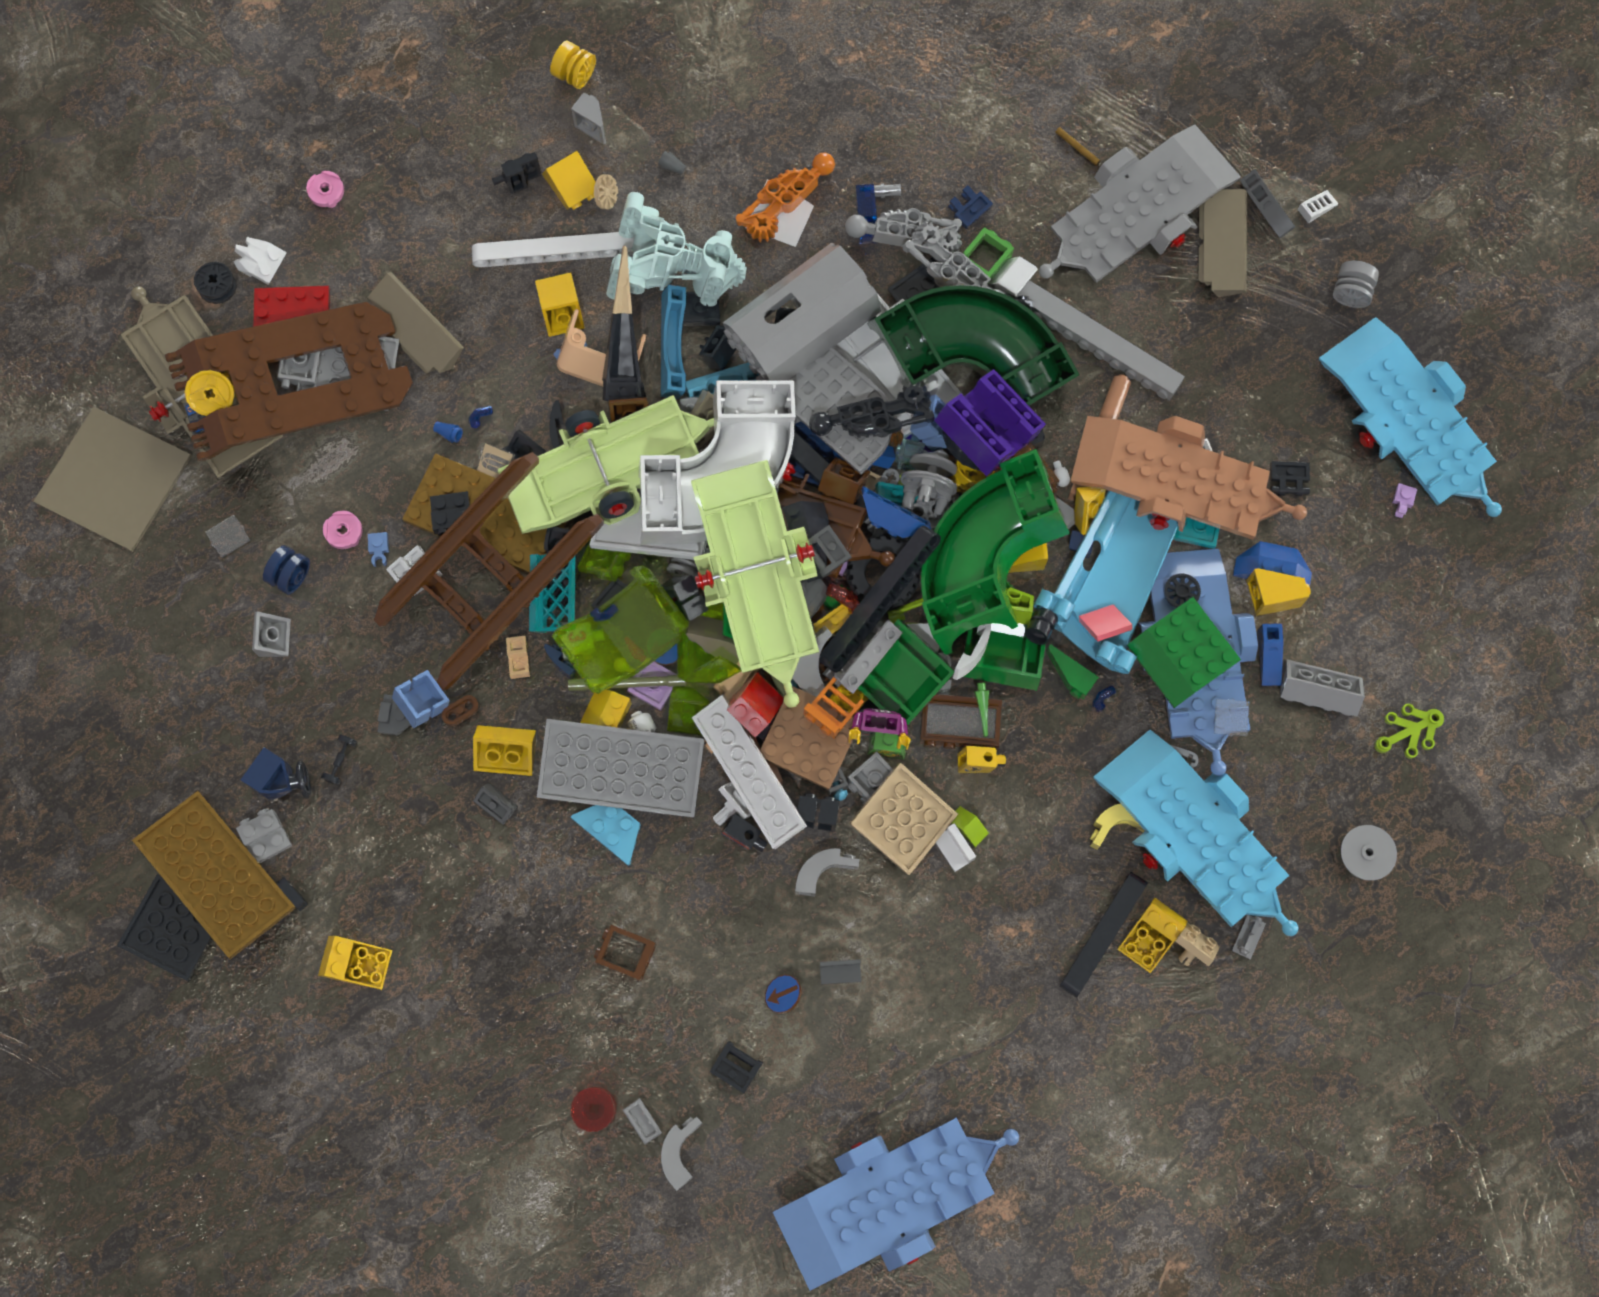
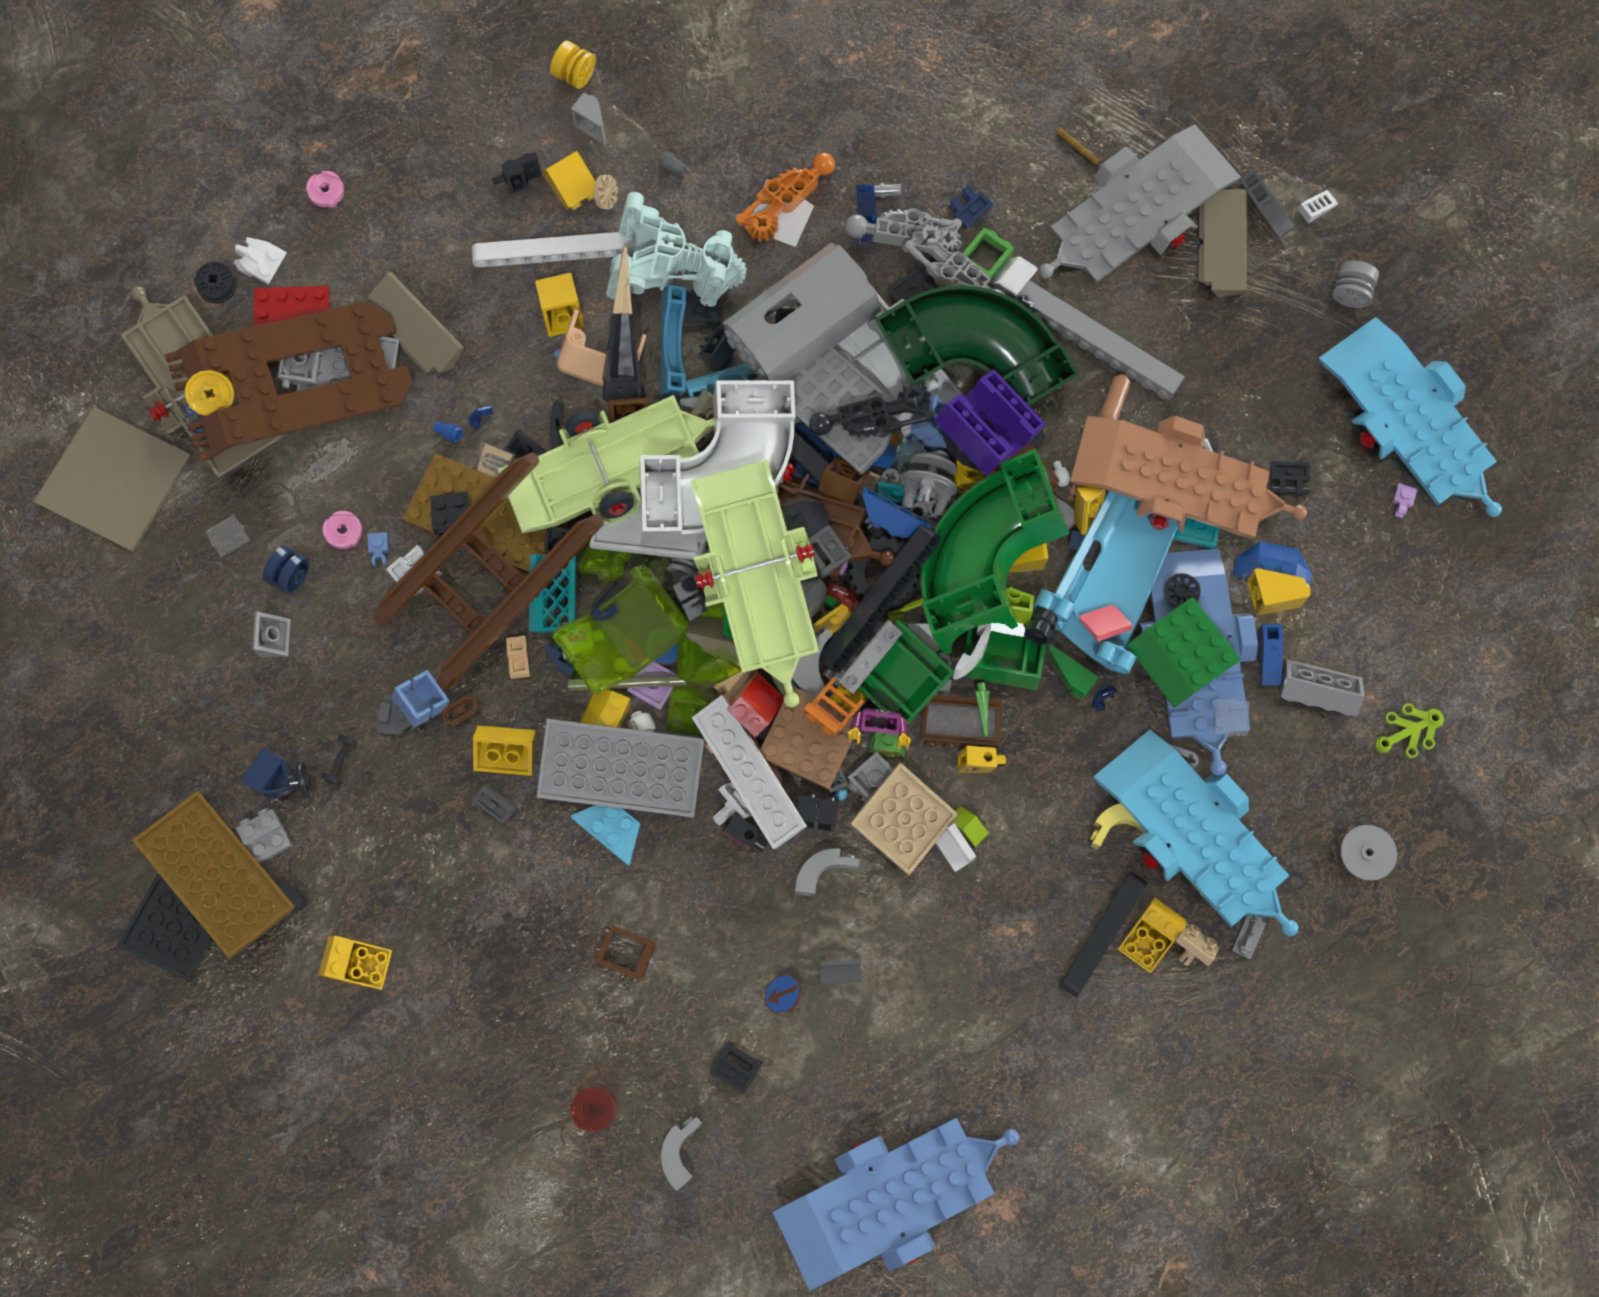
light grey plate [623,1098,662,1145] -> none

